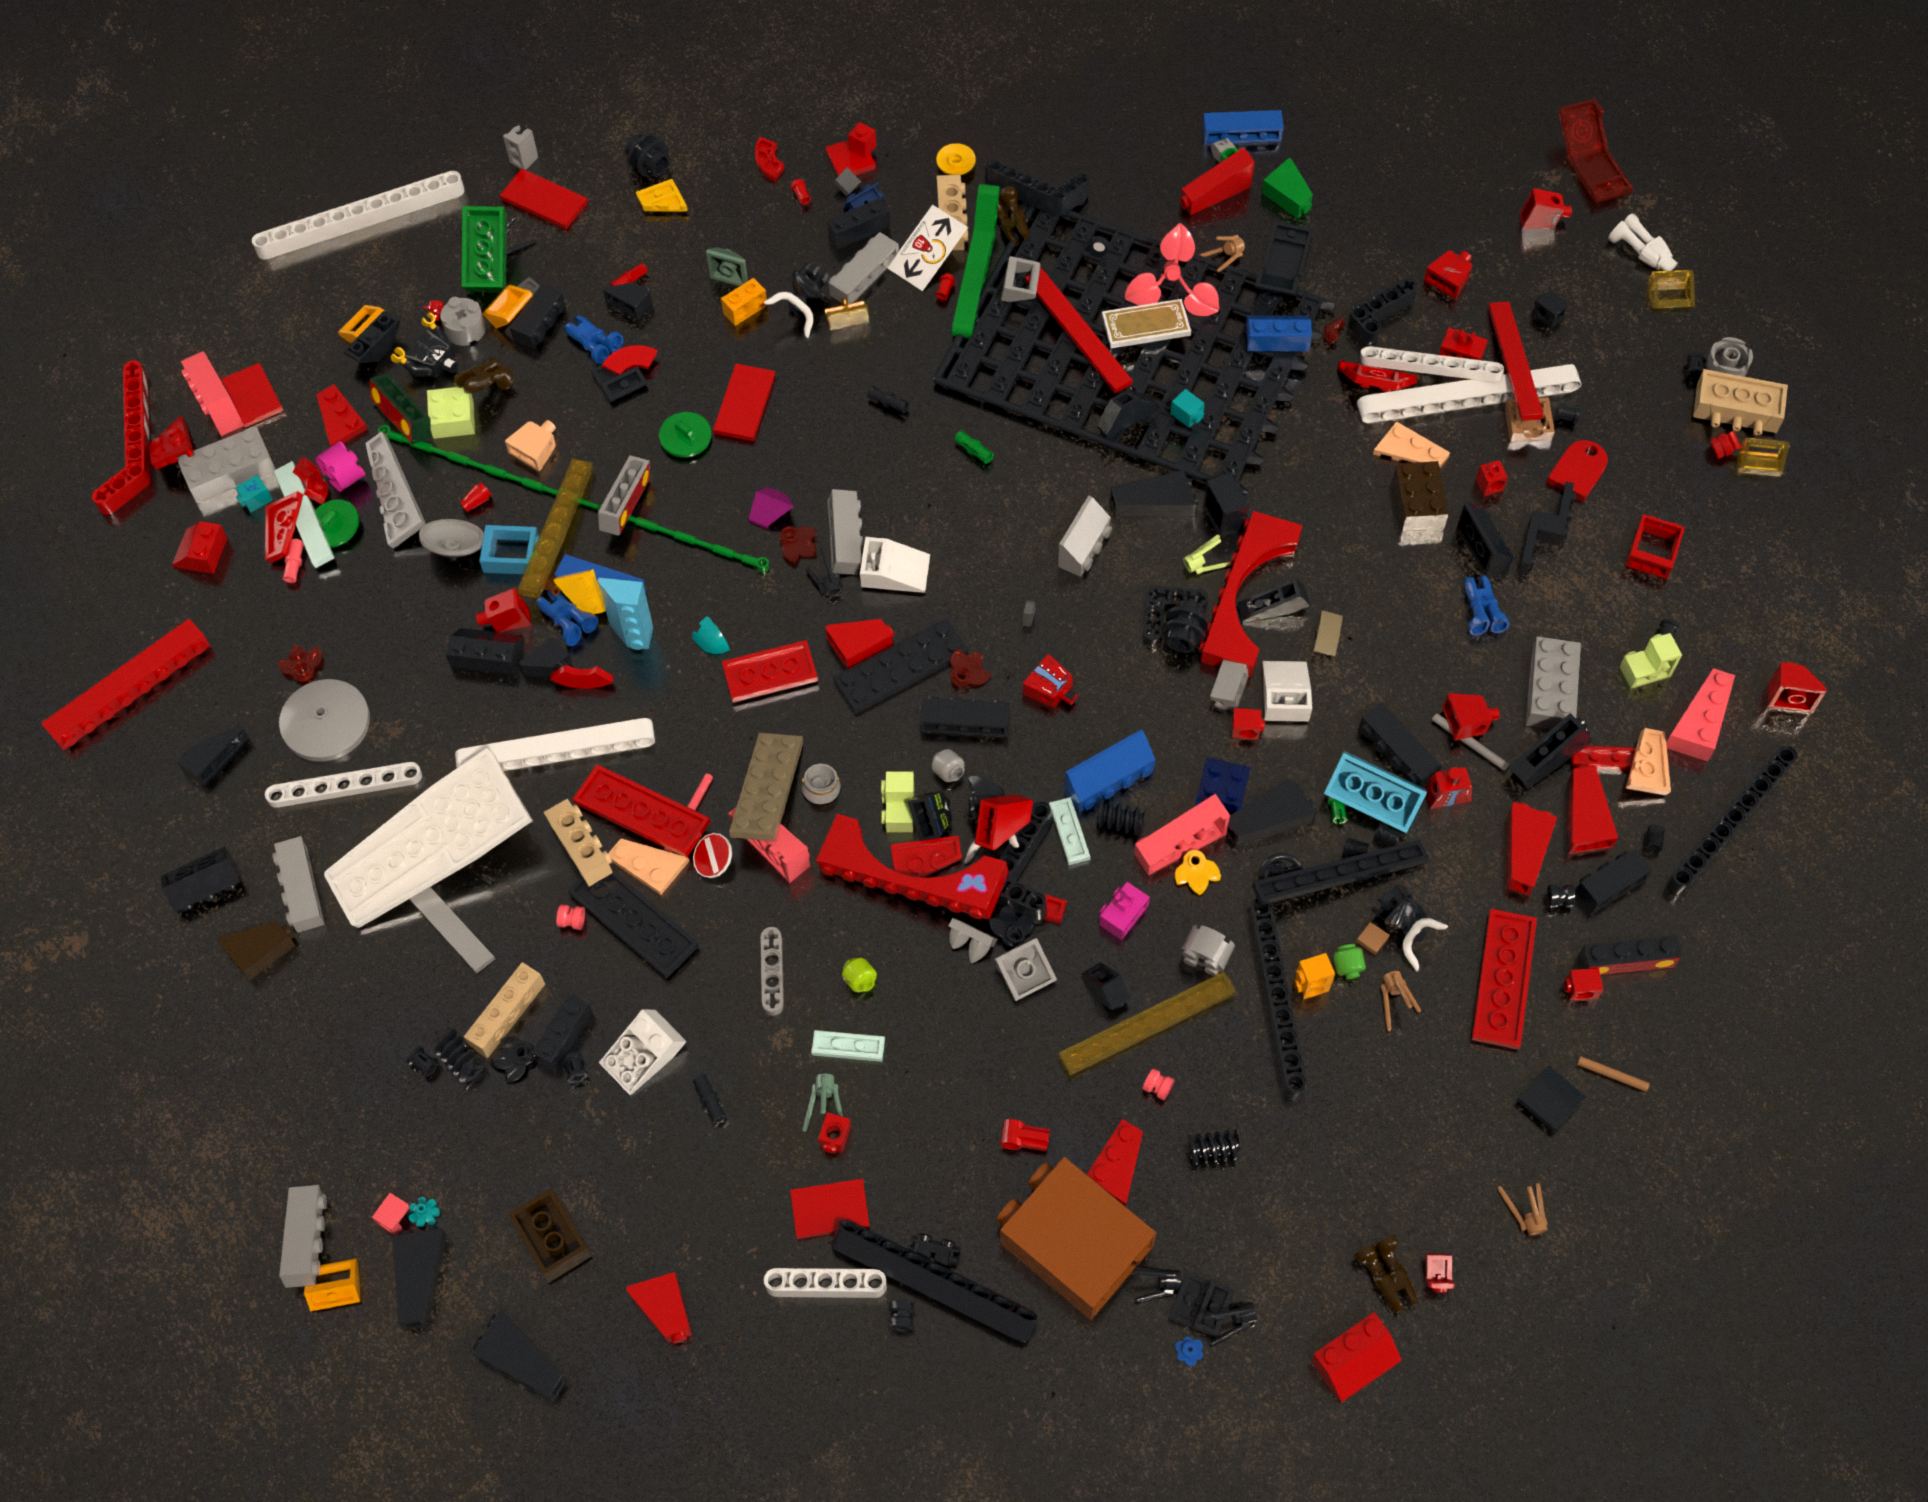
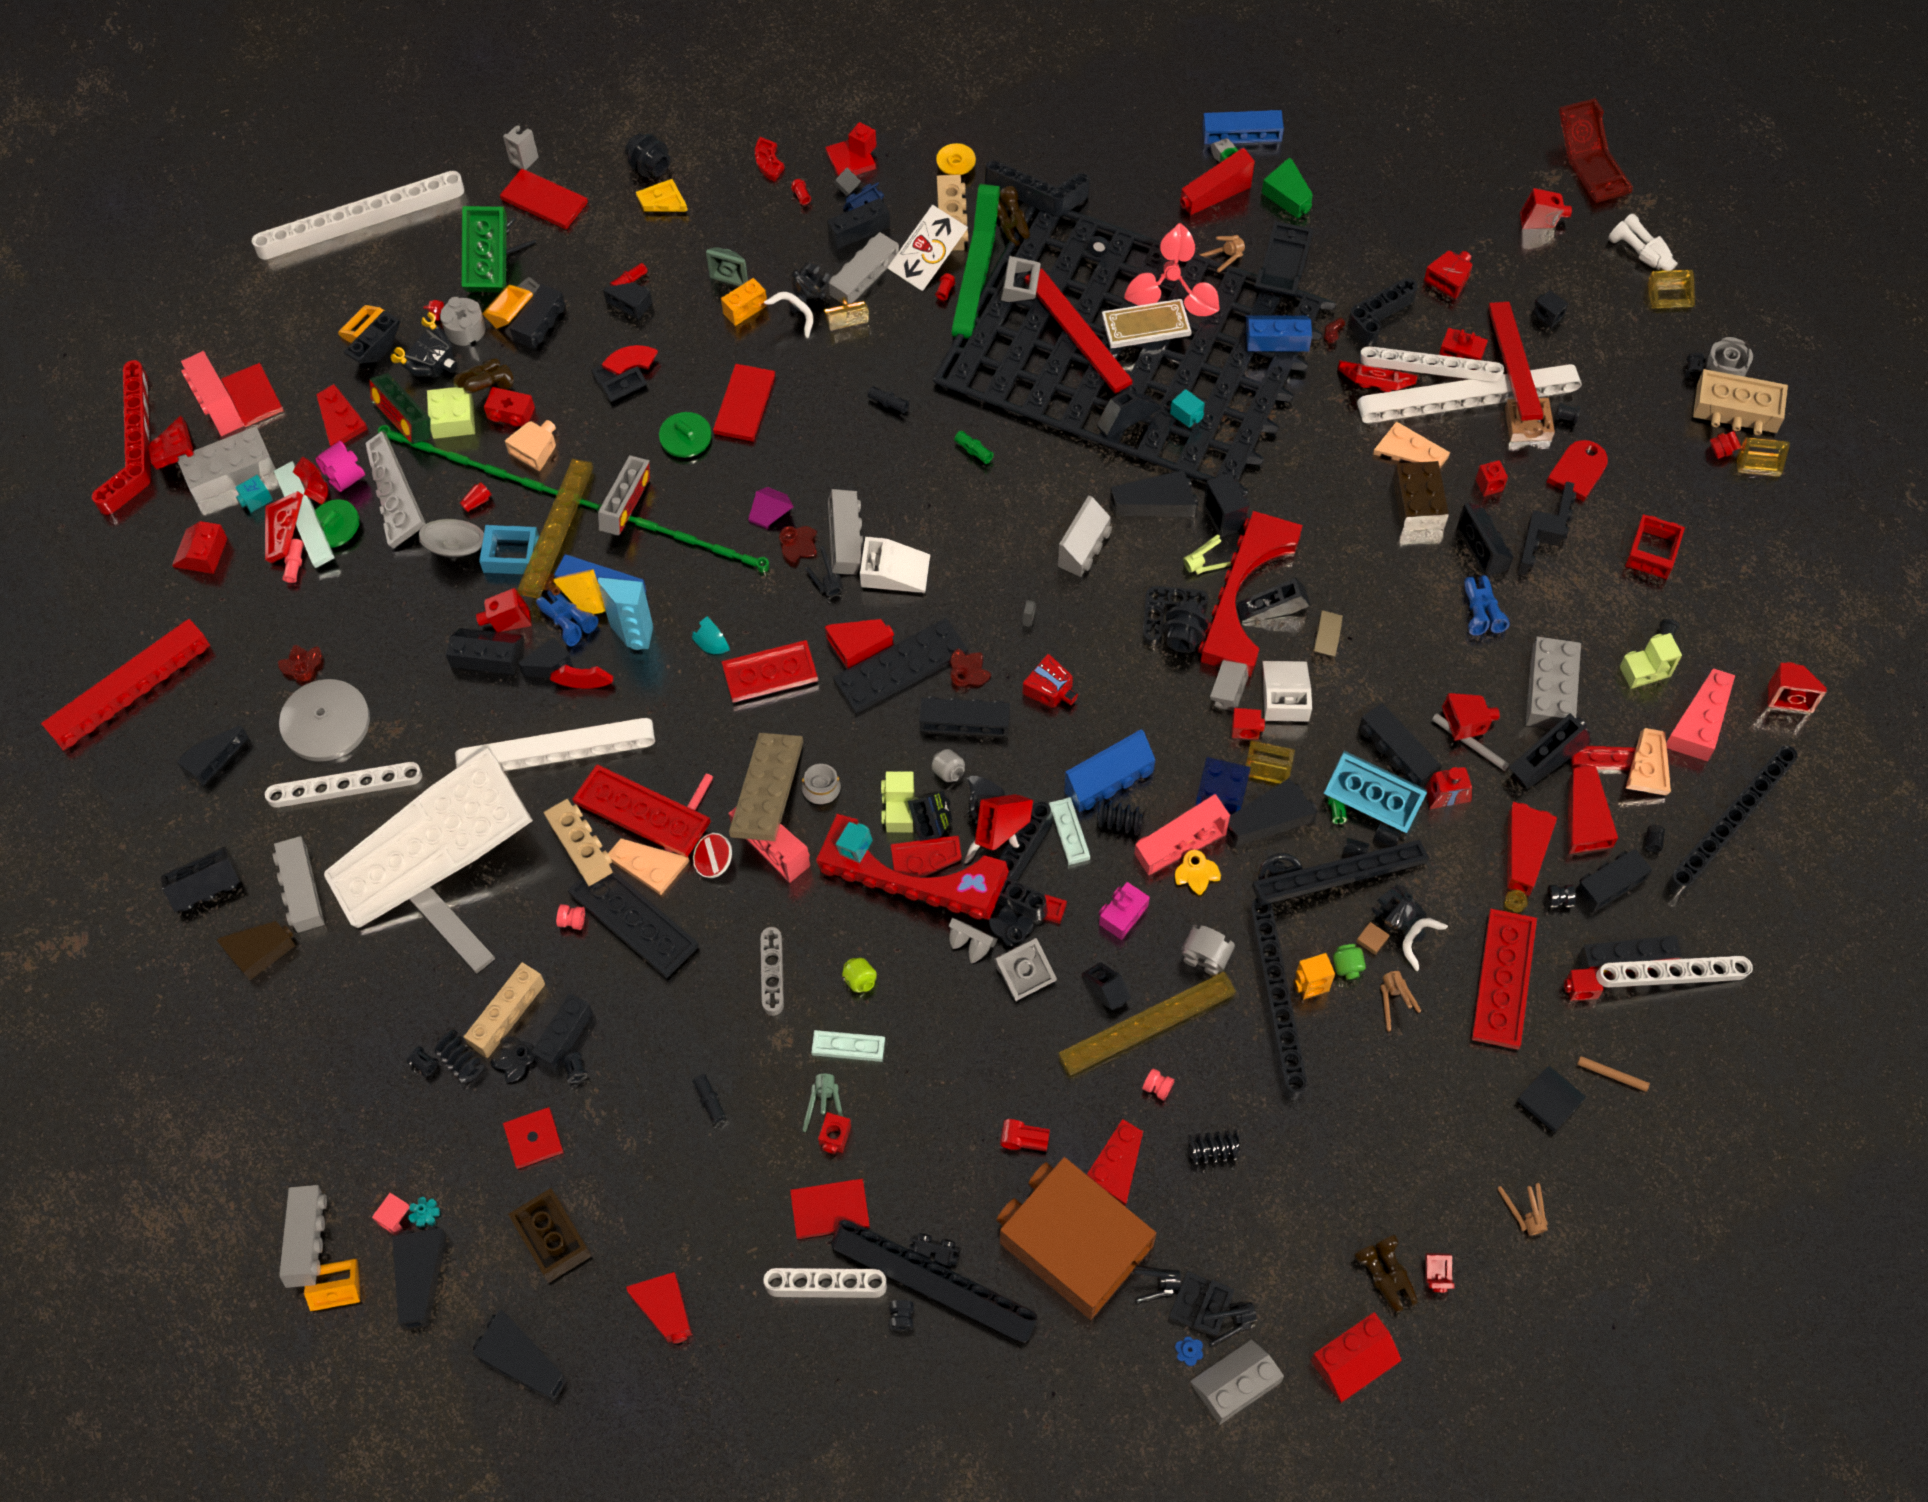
blue piece [564,315,623,364] -> none
white slope [599,1009,686,1095] -> none
none -> red brick [484,387,535,426]
none -> red tile [503,1107,564,1169]
none -> teal brick [836,822,873,863]
none -> light grey slope [1190,1339,1284,1425]
none -> clear yellow tile [1243,740,1295,784]
none -> clear yellow plate [1505,890,1528,912]
none -> white beam [1596,956,1753,987]

